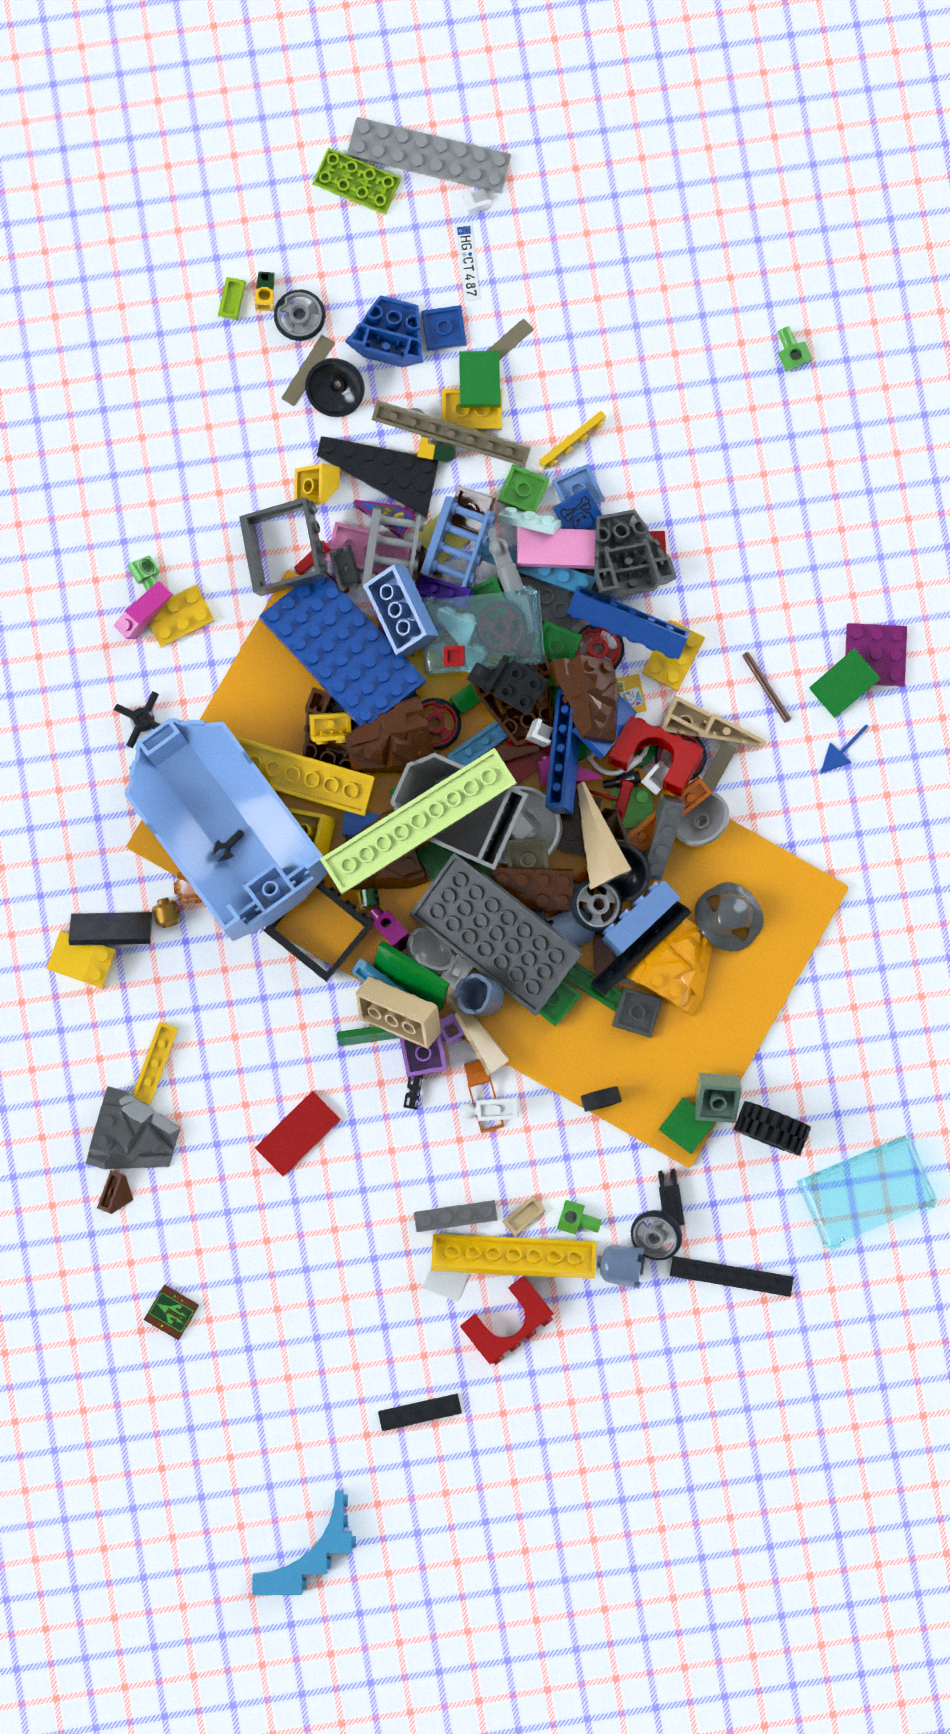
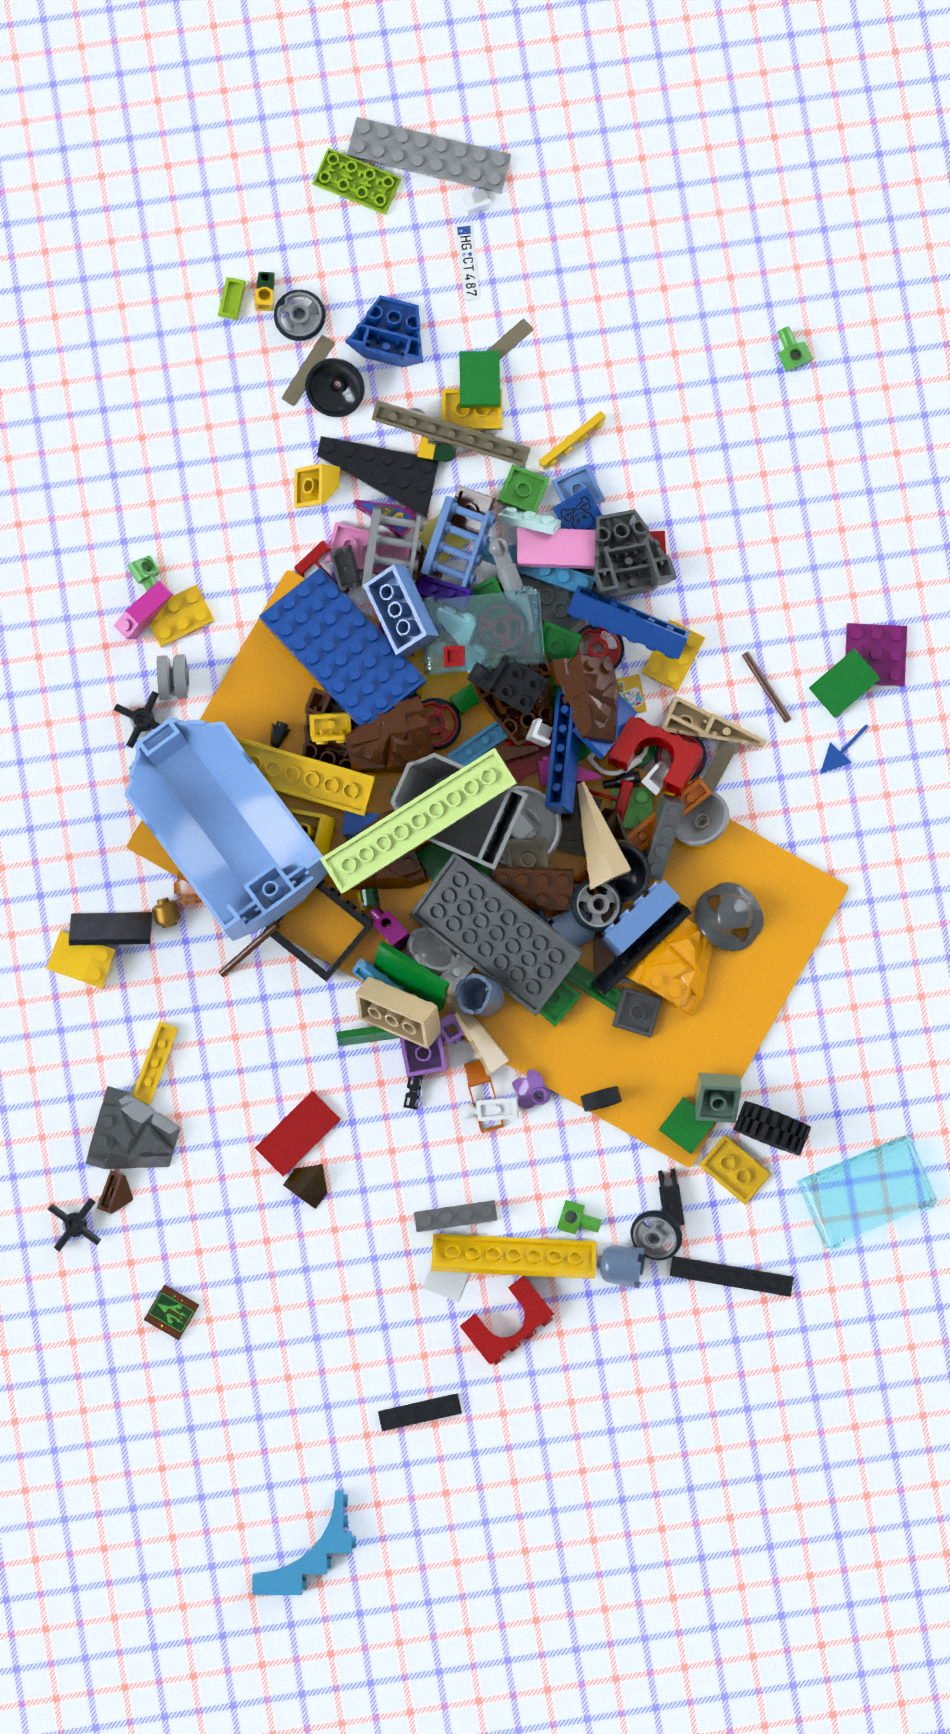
black bar [212,829,244,861] -> none
dark grey window [239,497,328,597] -> none
blue tile [421,305,467,351] -> none
tan tile [502,1195,546,1237] -> none
none -> black bar [48,1197,102,1252]
none -> light grey wheel [156,654,190,700]
none -> reddish brown bar [219,922,280,977]
none -> black cone [270,721,291,748]
none -> dark brown slope [283,1164,328,1209]
none -> medium lavender plate [512,1069,550,1109]
none -> yellow tile [698,1135,771,1205]

